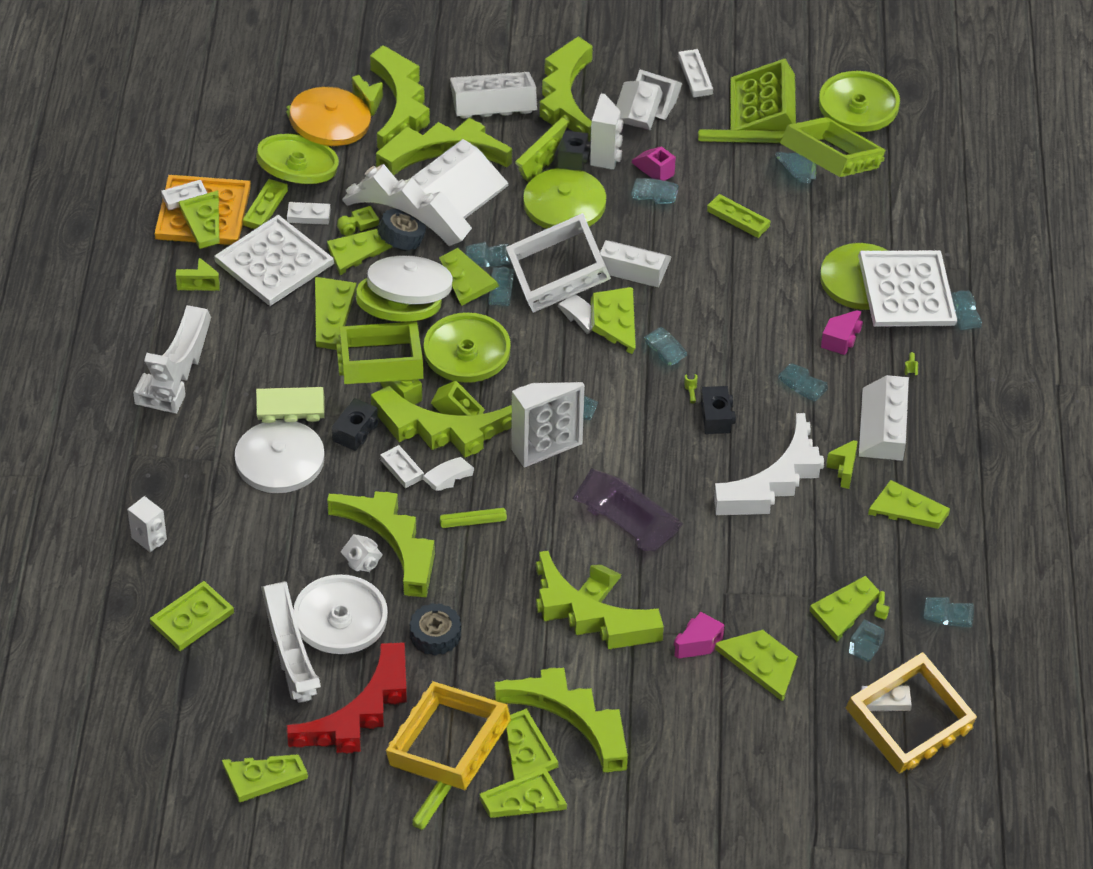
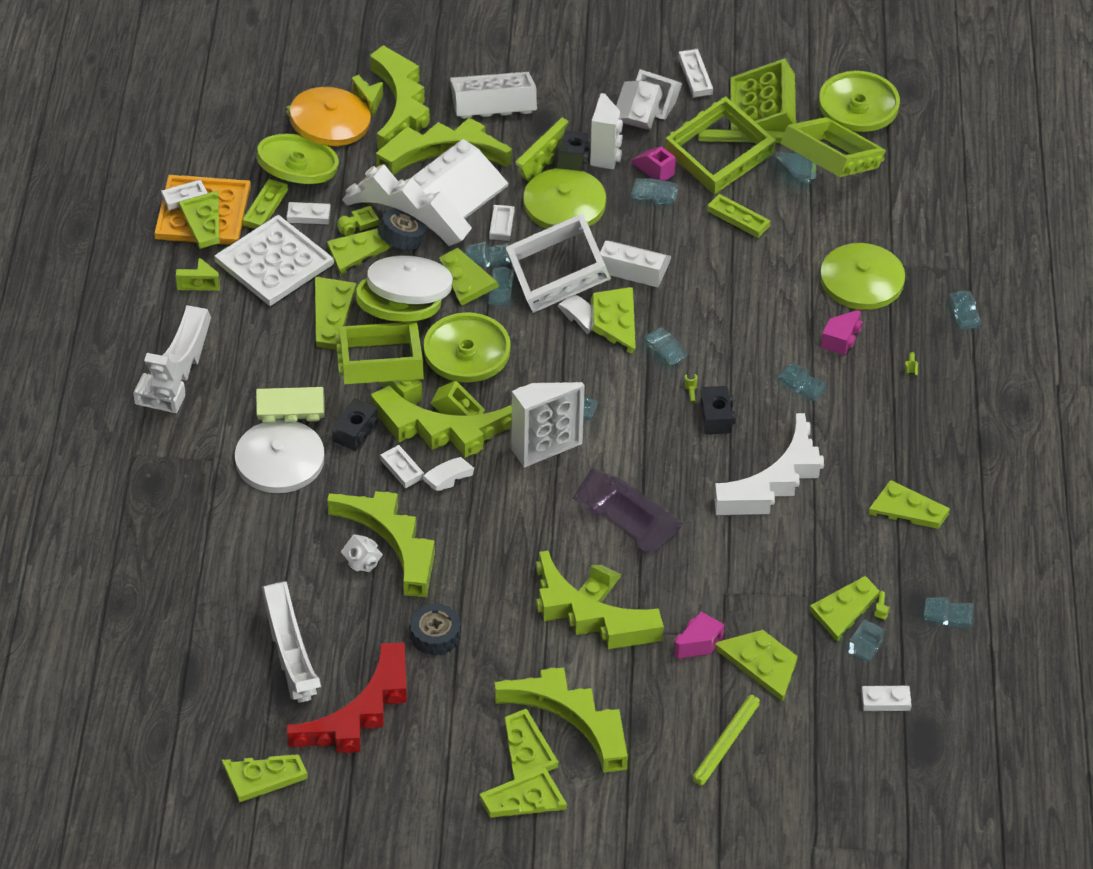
white brick [128,496,167,552] -> none
lime plate [150,581,234,651] -> none
white dish [294,575,387,654] -> none
yellow window [386,681,511,790] -> none
lime axle [412,781,452,830] -> none
lime axle [440,508,507,528] -> none
lime arch [540,37,592,141] -> none
lime slope [826,440,858,489] -> none
yellow window [846,652,977,774] -> none
white plate [858,251,957,327] -> none
white slope [859,375,909,461] -> none
none -> white tile [489,205,515,241]
none -> lime window [665,96,776,195]
none -> lime axle [693,695,760,786]

